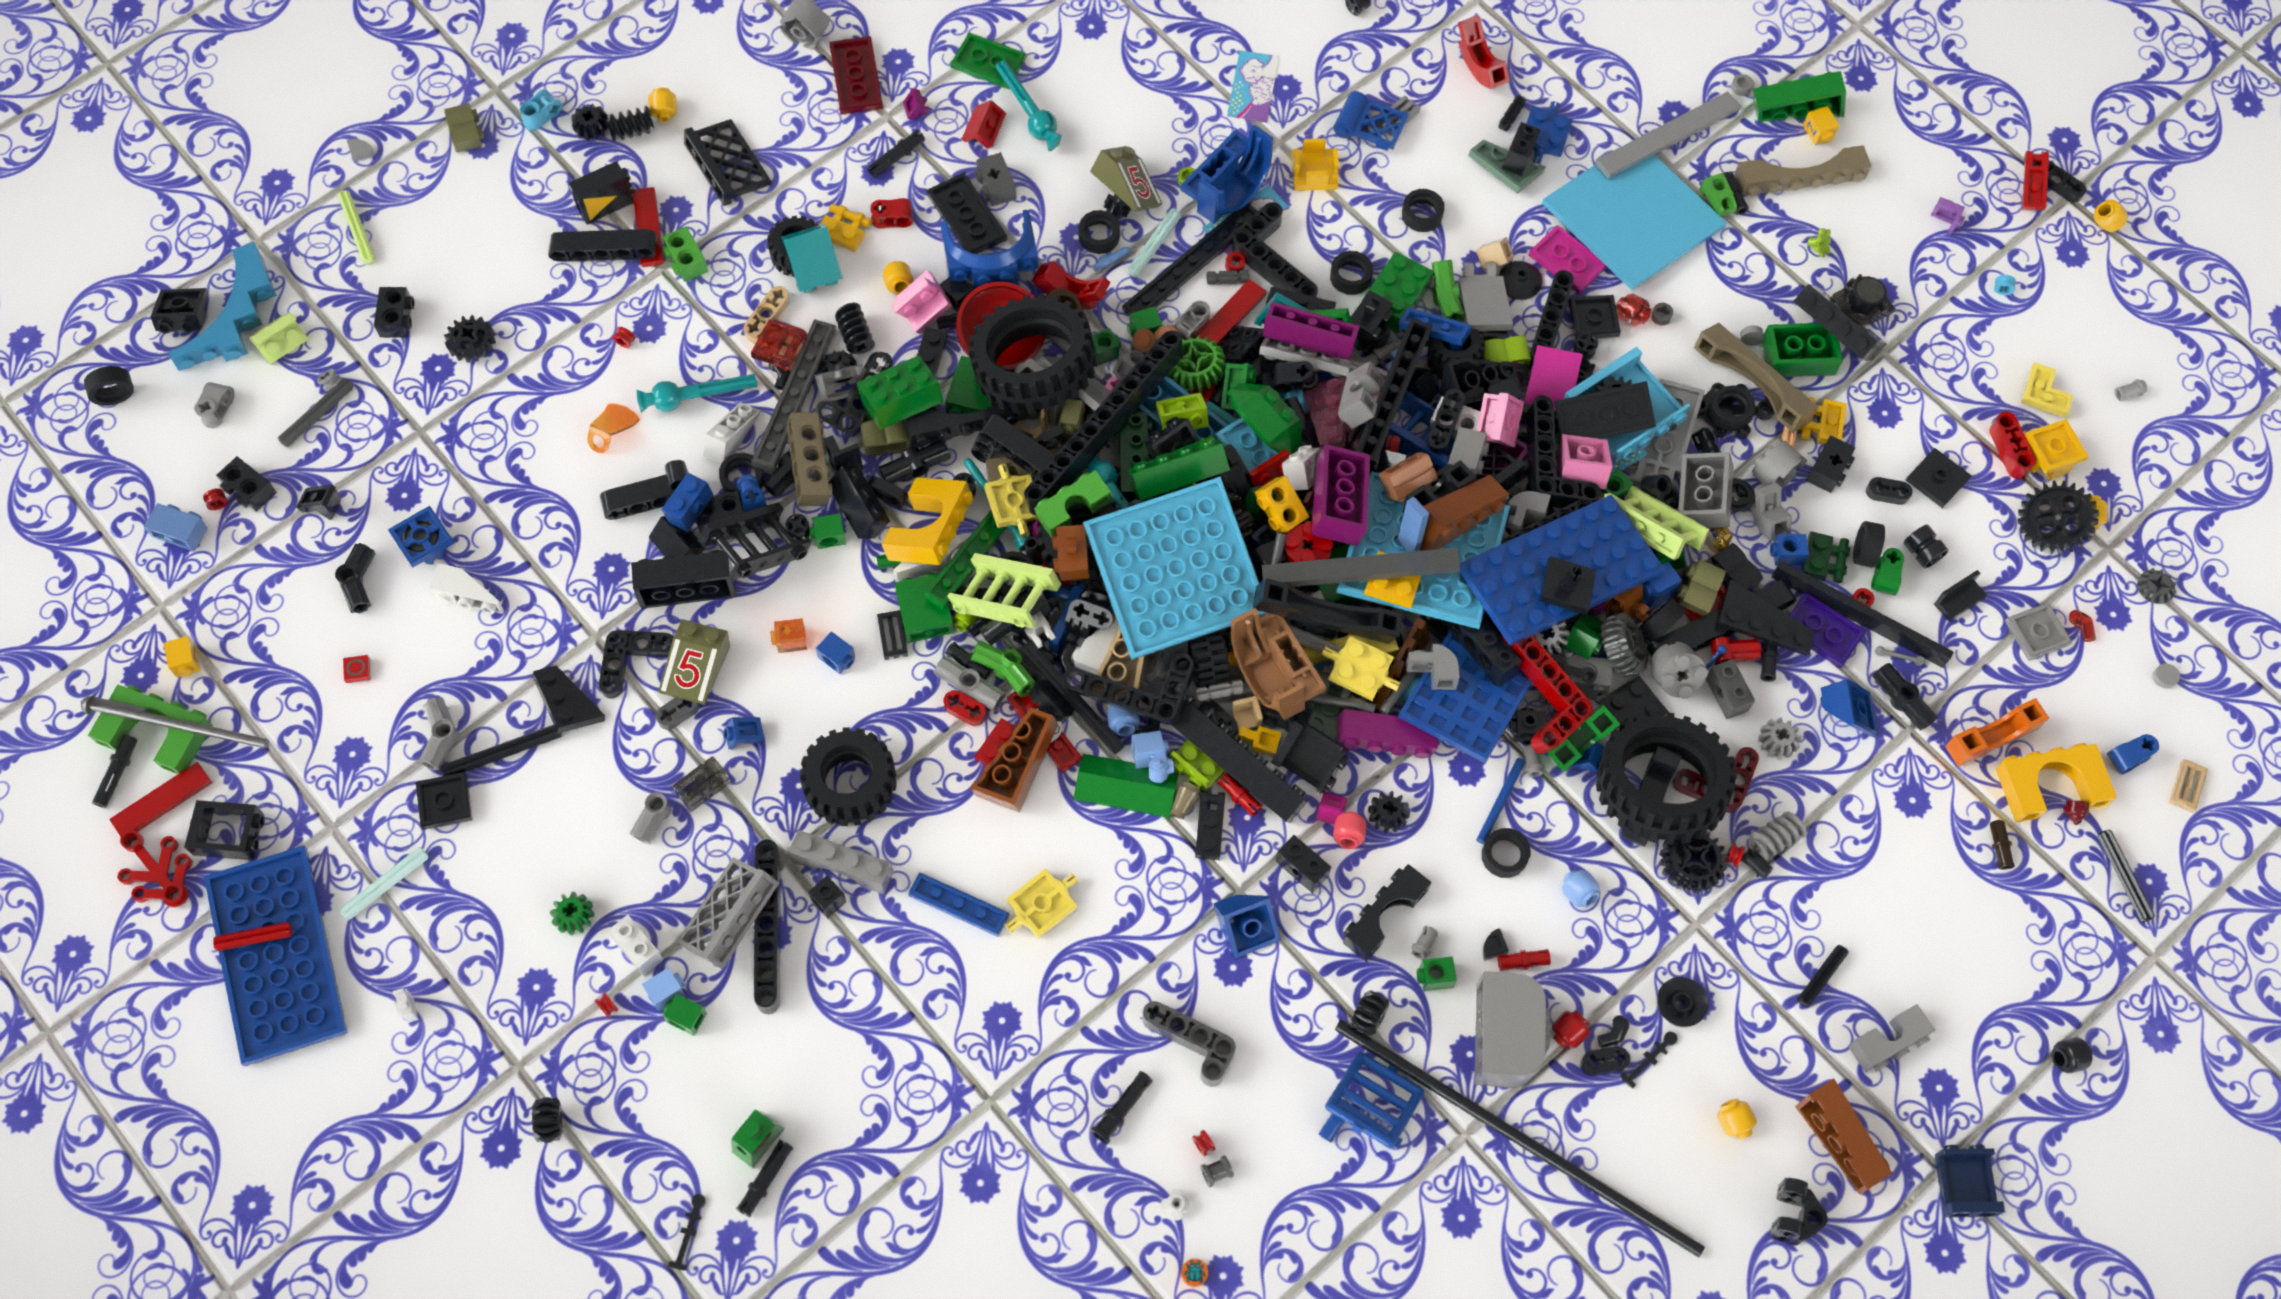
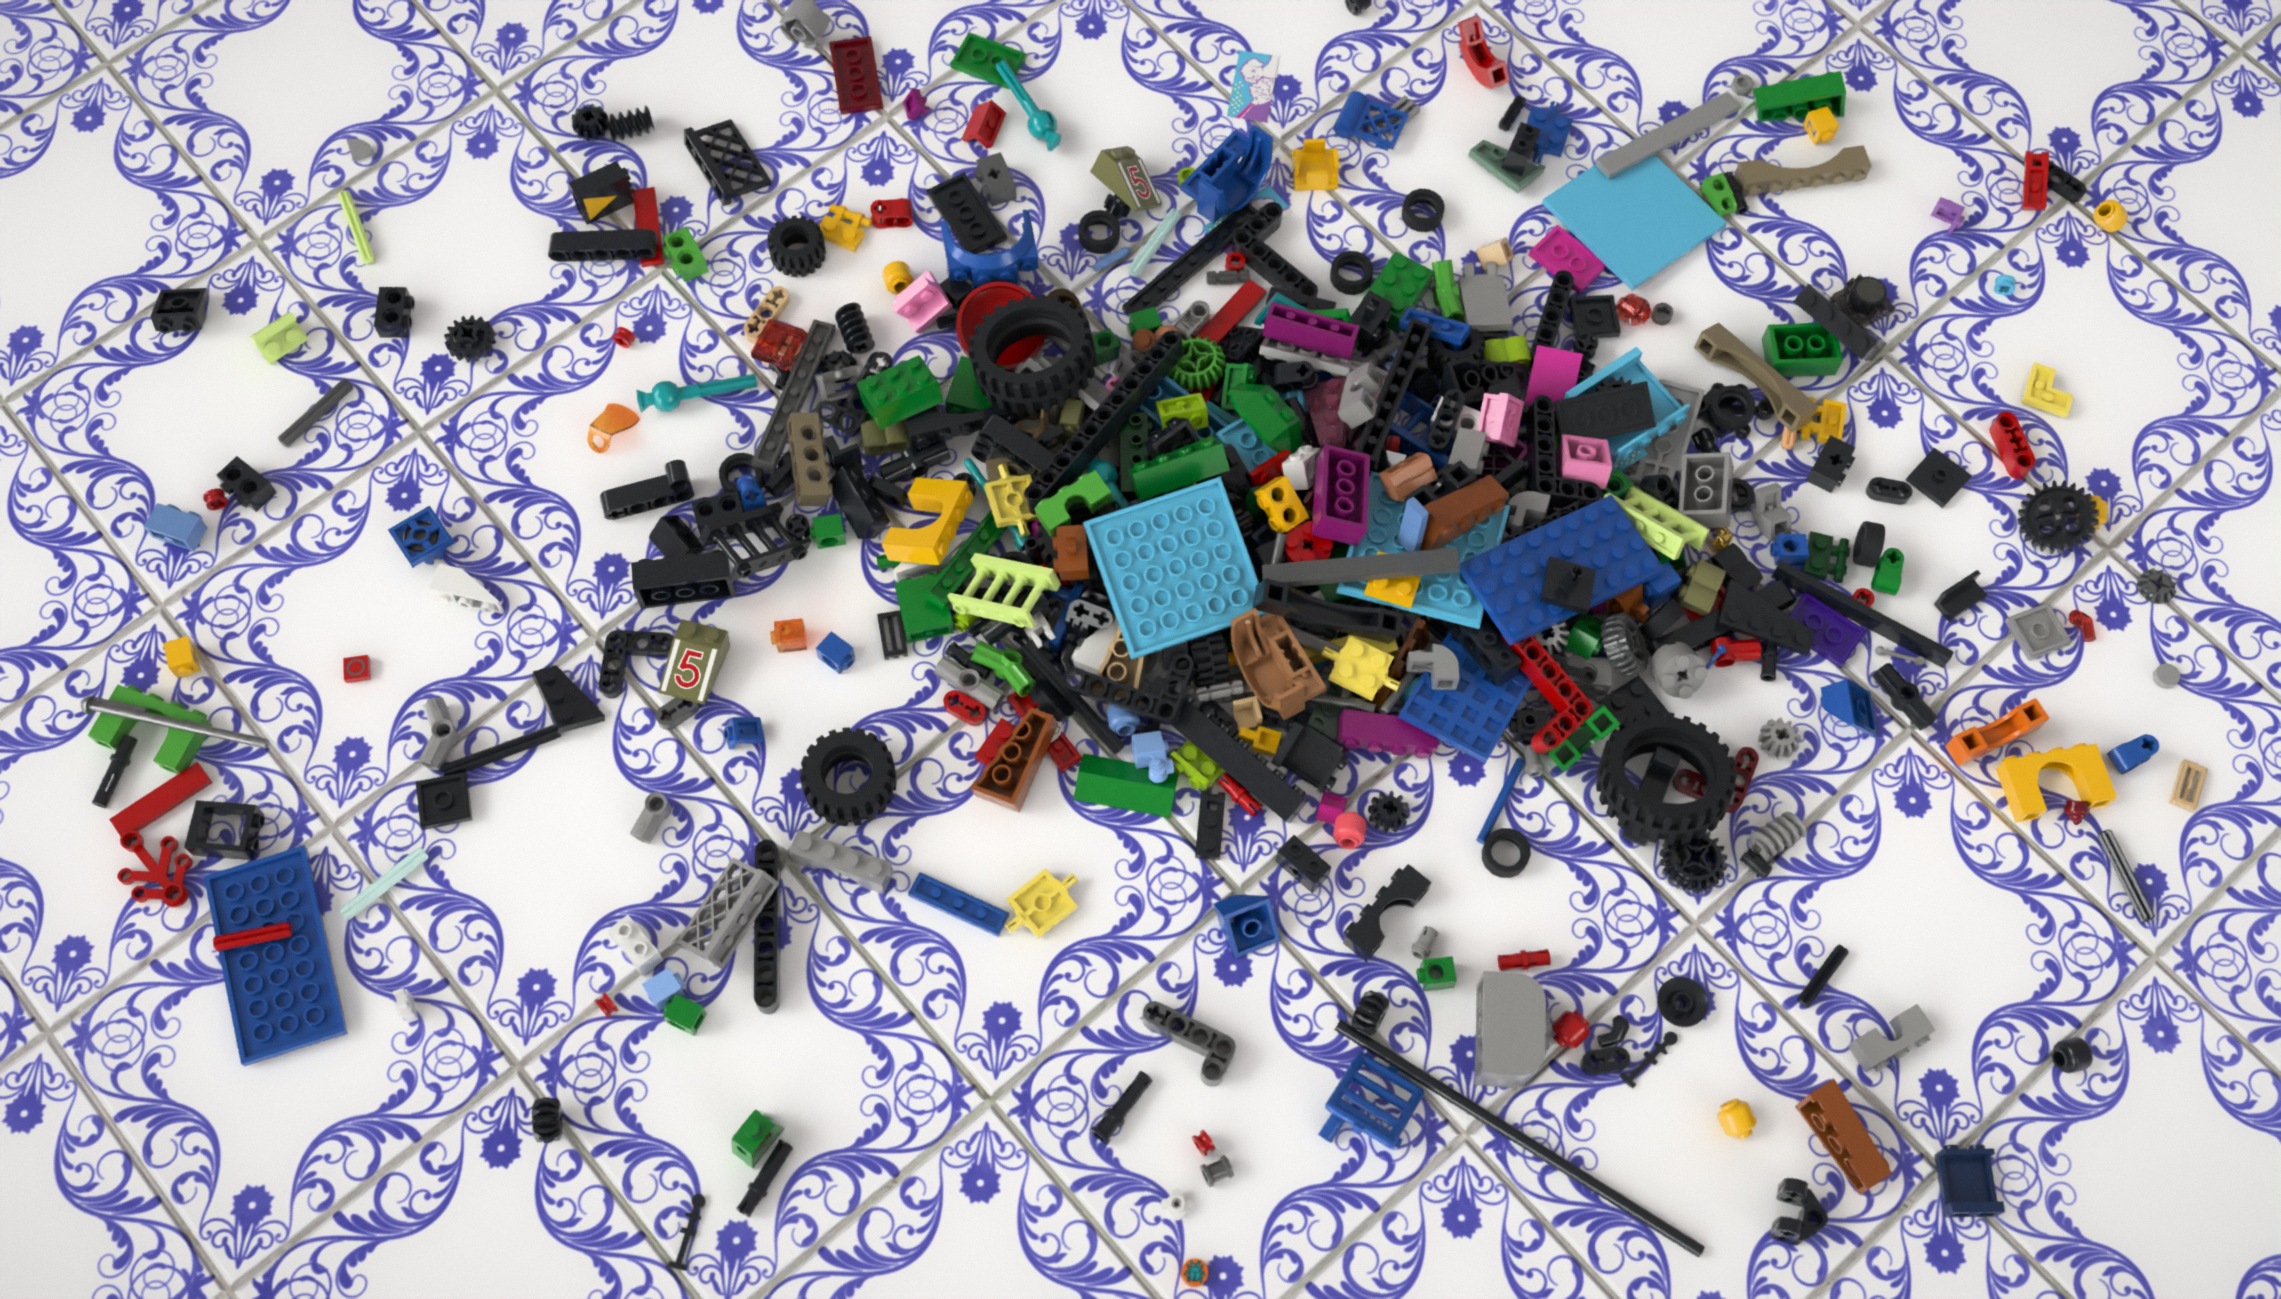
black tyre [84,366,134,406] -> none
dark azure arch [169,242,277,371] -> none
light grey piece [194,382,235,428] -> none
black slope [296,485,341,520] -> none
light grey bush [317,369,341,391] -> none
black piece [335,543,376,614] -> none
olive brick [444,103,485,153] -> none
medium azure piece [520,89,563,130] -> none
green gear [550,891,595,936] -> none
yellow head [648,87,677,122] -> none
blue brick [661,472,714,532] -> none
clear smoke brick [672,756,731,812] -> none
white slope [703,402,760,464] -> none
teal panel [781,224,843,293] -> none
black brick [808,876,846,919] -> none
black pin [867,129,925,178] -> none
black plate [917,327,948,376] -> none
red arch [1031,261,1111,310] -> none
dark tan cone [1170,781,1201,820] -> none
black tile [1482,928,1509,961] -> none
black dish [1499,261,1543,300] -> none
light blue head [1562,870,1600,907] -> none
blue tile [1573,742,1604,772] -> none
dark grey brick [1705,659,1755,719] -> none
red bush [1725,843,1745,867] -> none
light grey tile [1740,325,1764,346] -> none
light grey brick [1752,438,1807,490] -> none
lime plant [1808,228,1831,258] -> none
black wheel [1903,524,1949,569] -> none
dark brown axle [1990,820,2015,870] -> none
yellow panel [2024,419,2089,480] -> none
light grey pin [2115,379,2148,401] -> none

